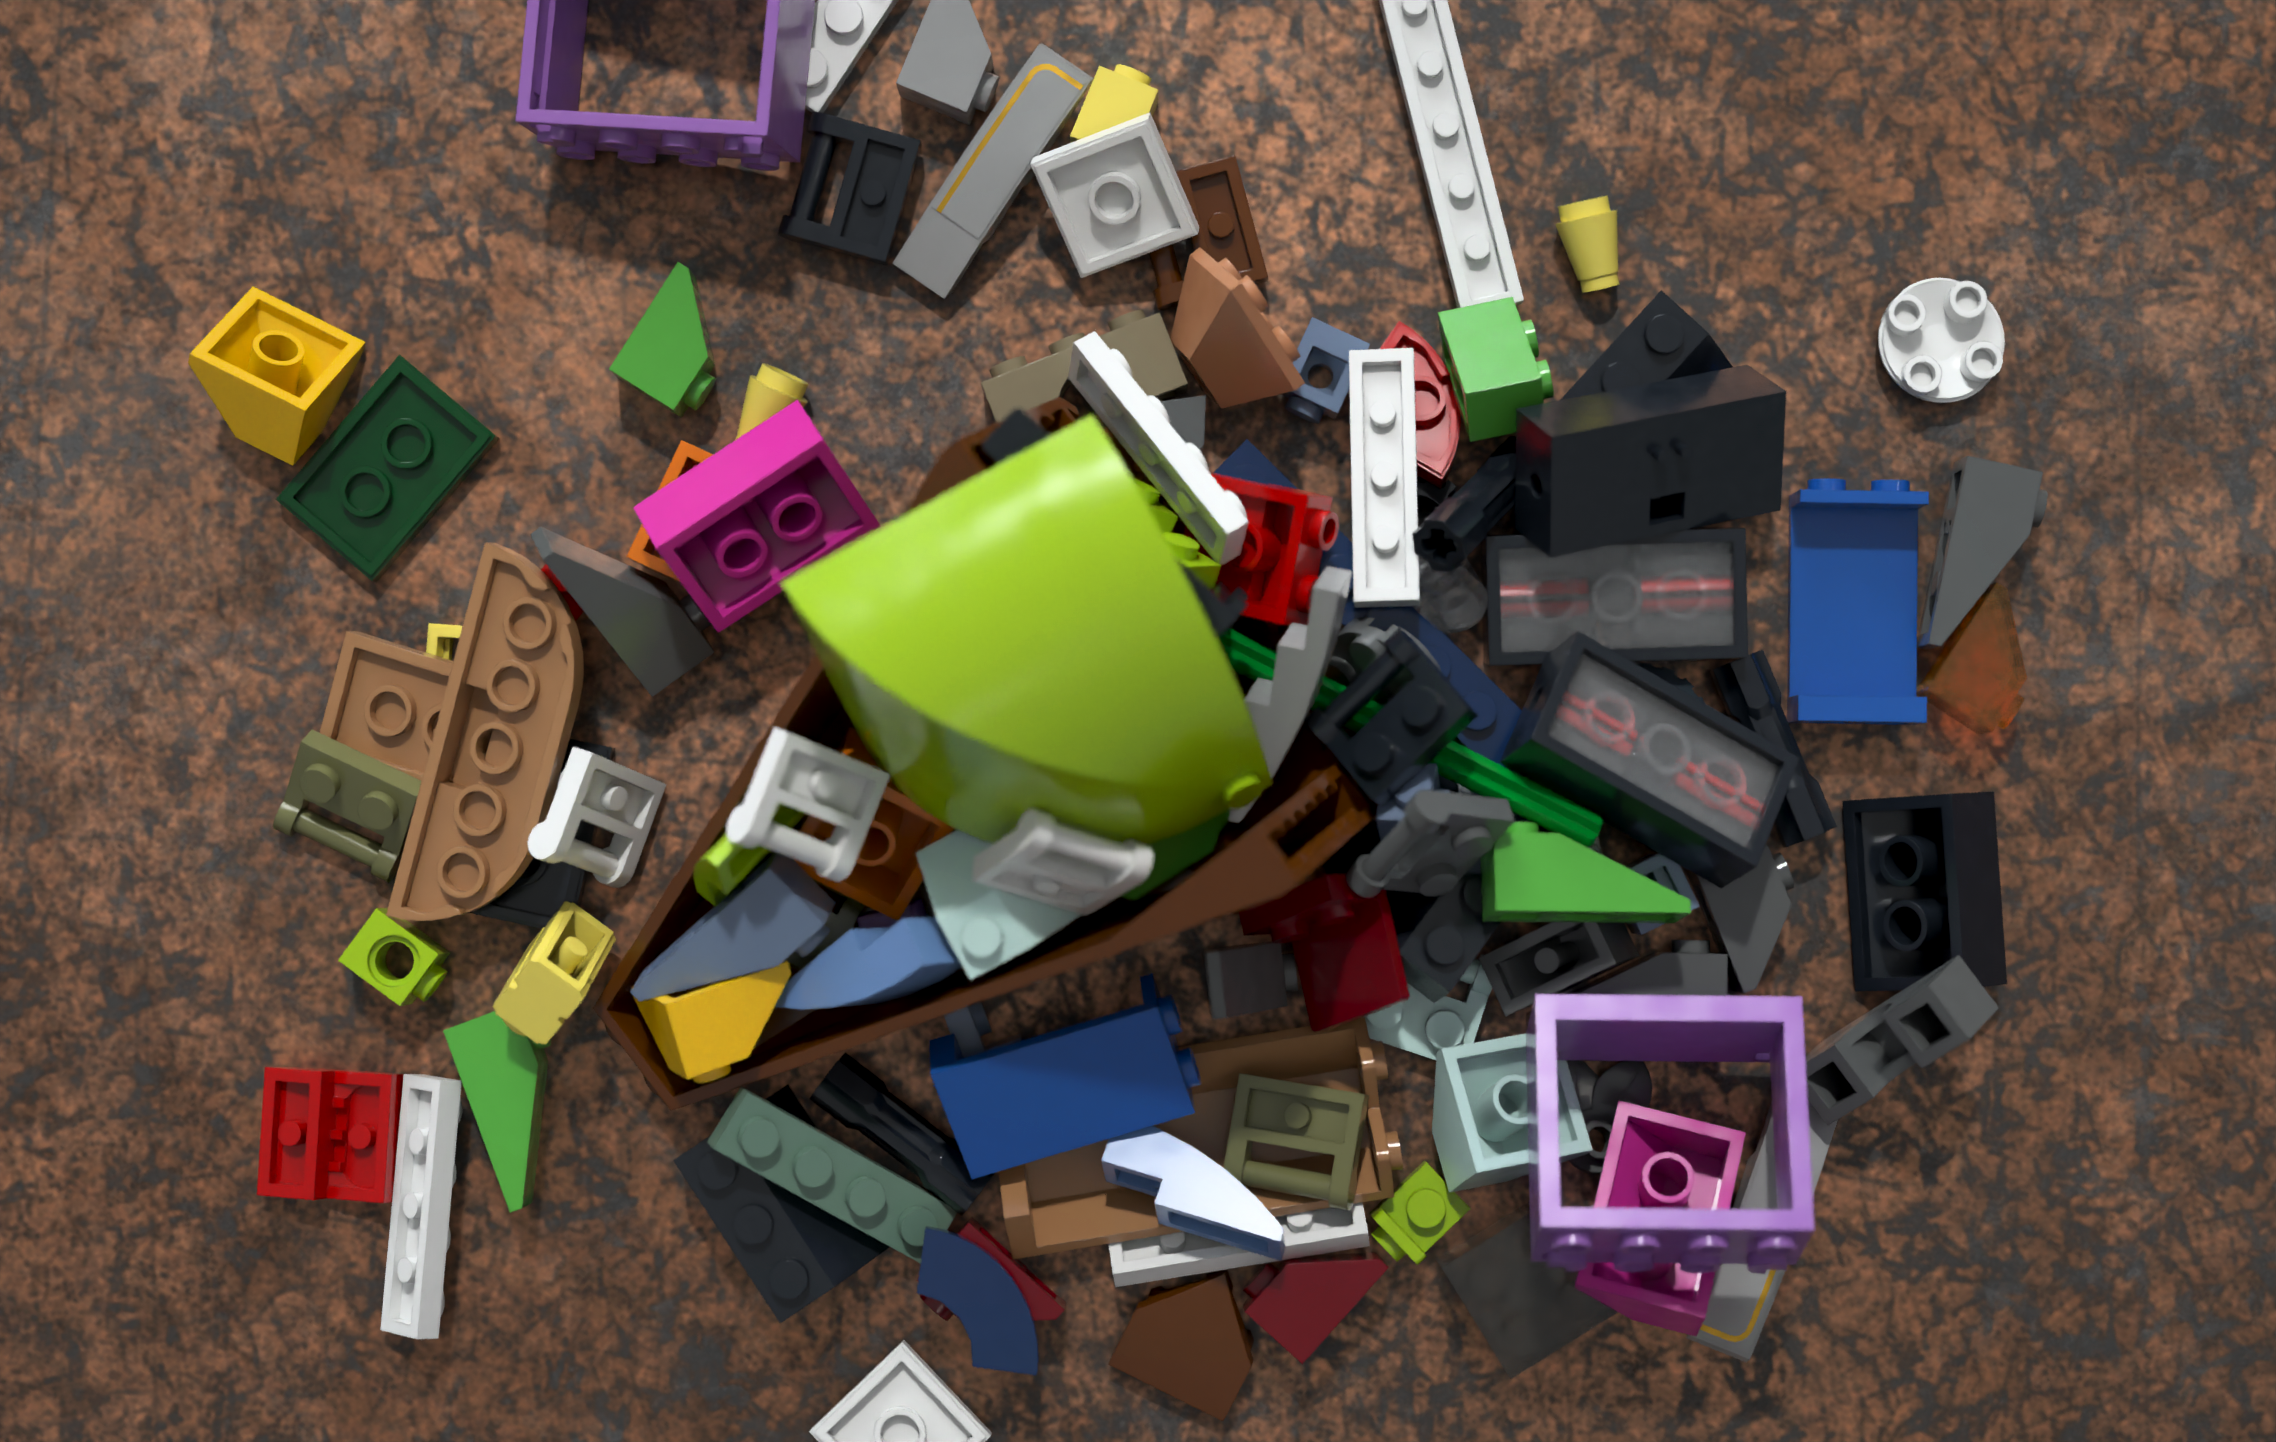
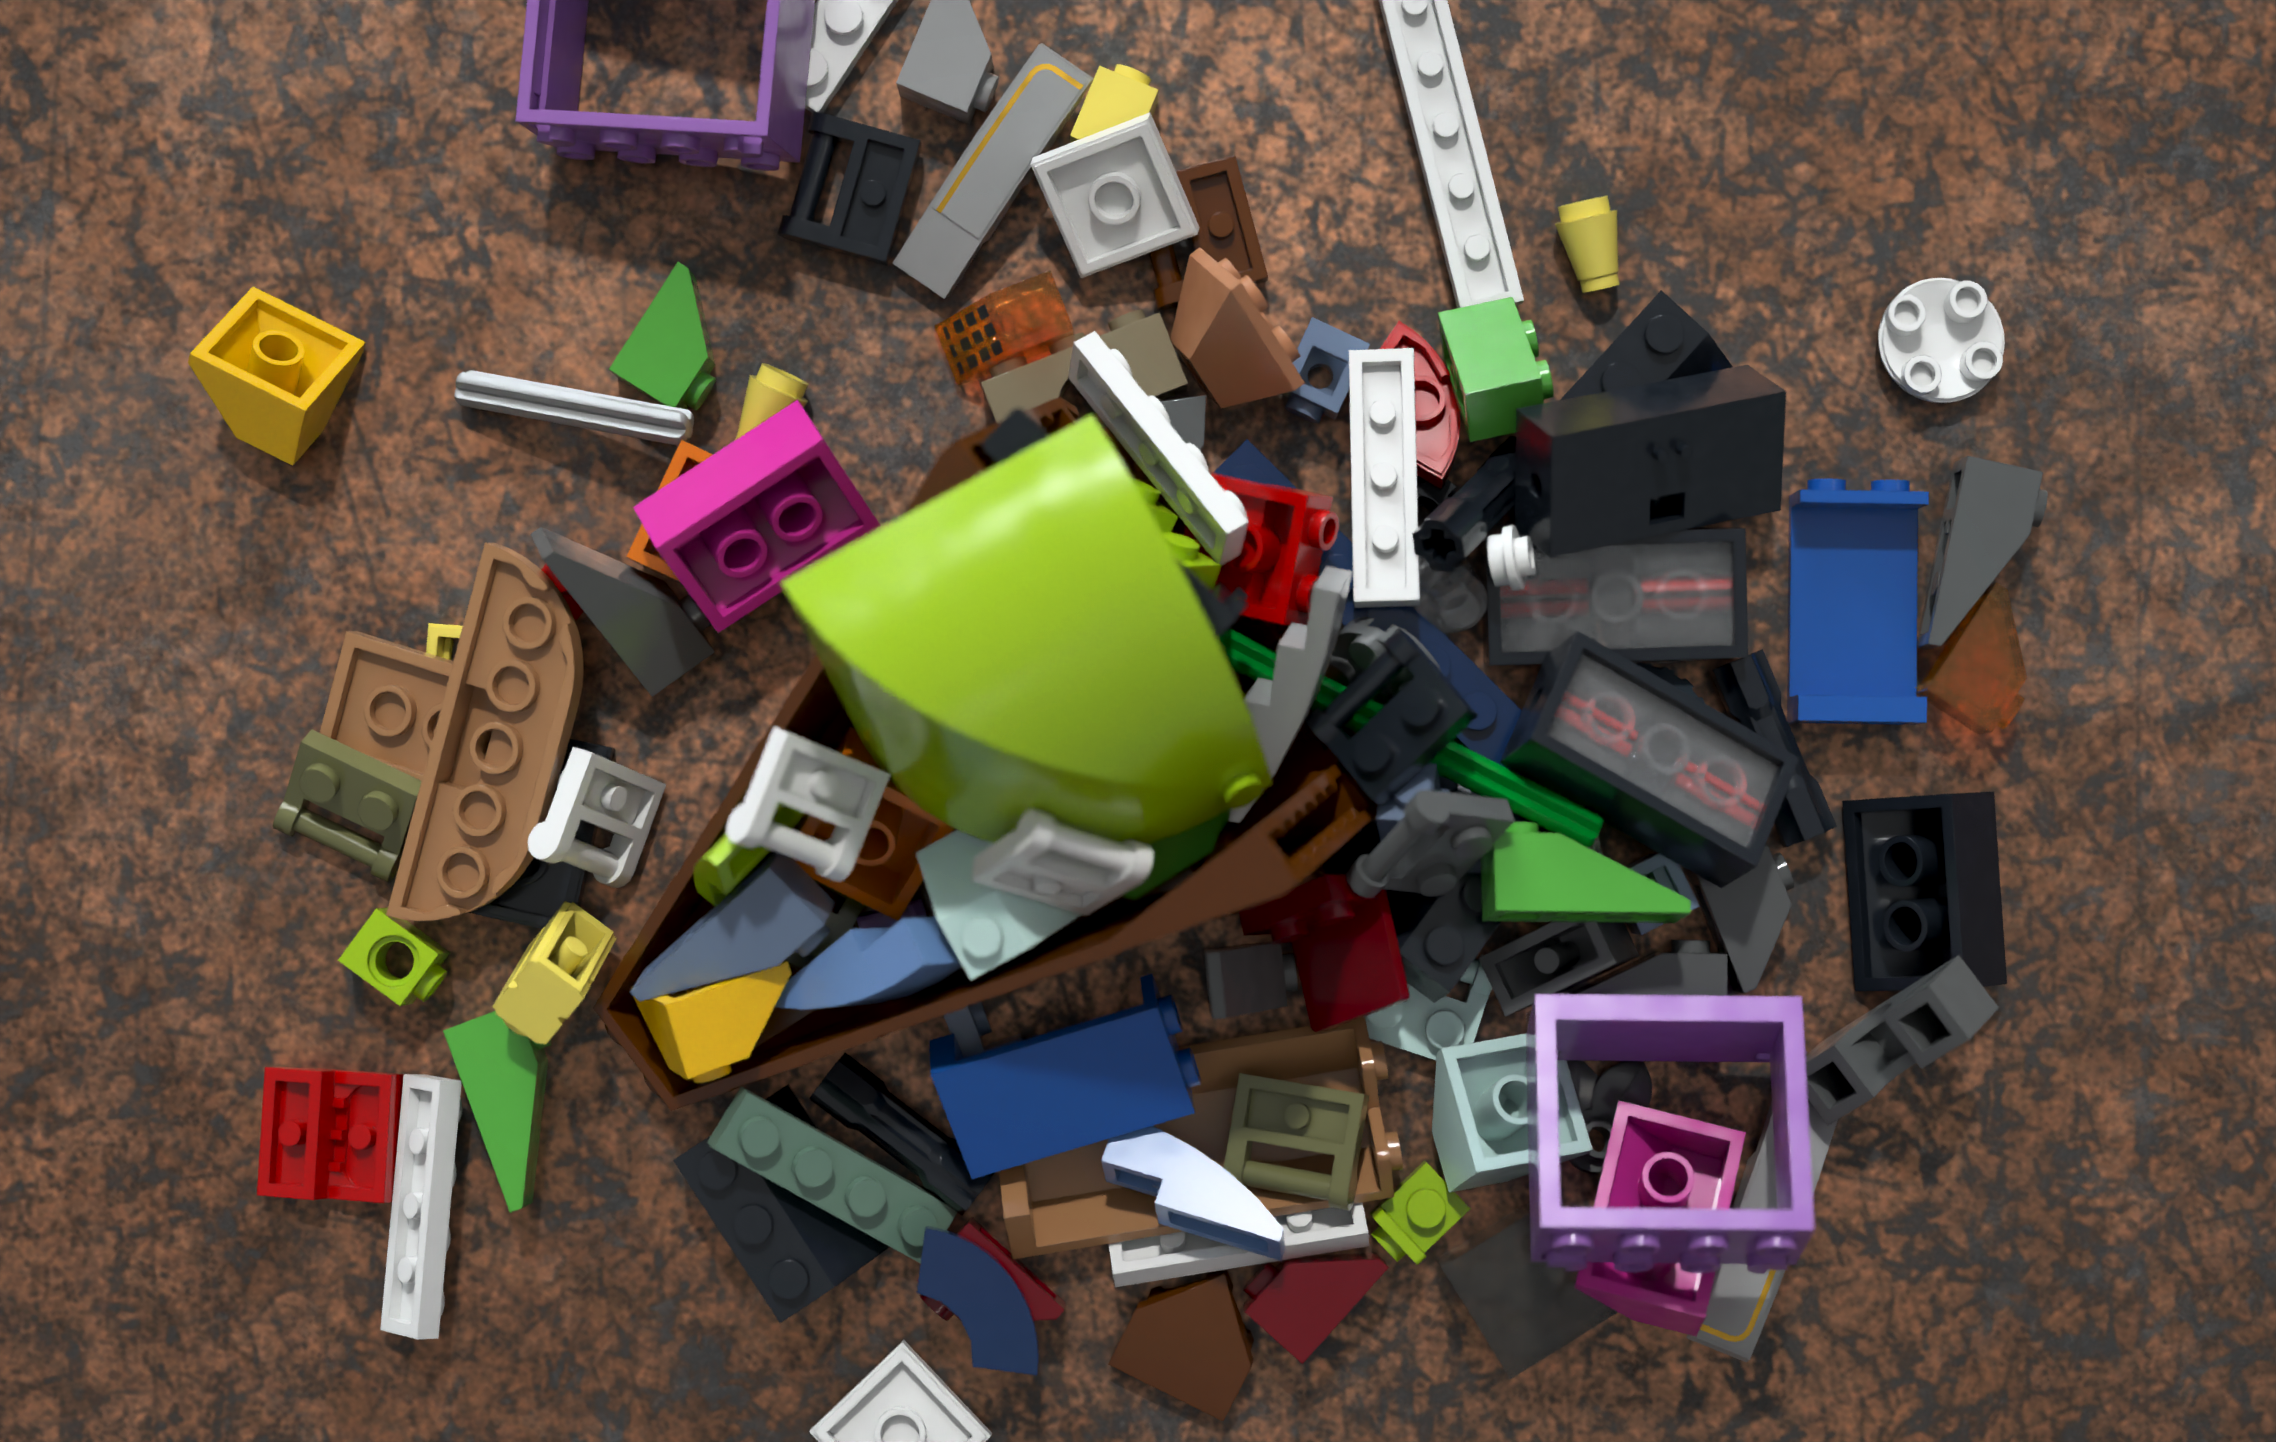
dark green tile [276,354,500,583] -> none
none -> light grey axle [454,370,694,446]
none -> clear orange slope [934,270,1074,386]
none -> white plate [1487,525,1536,591]

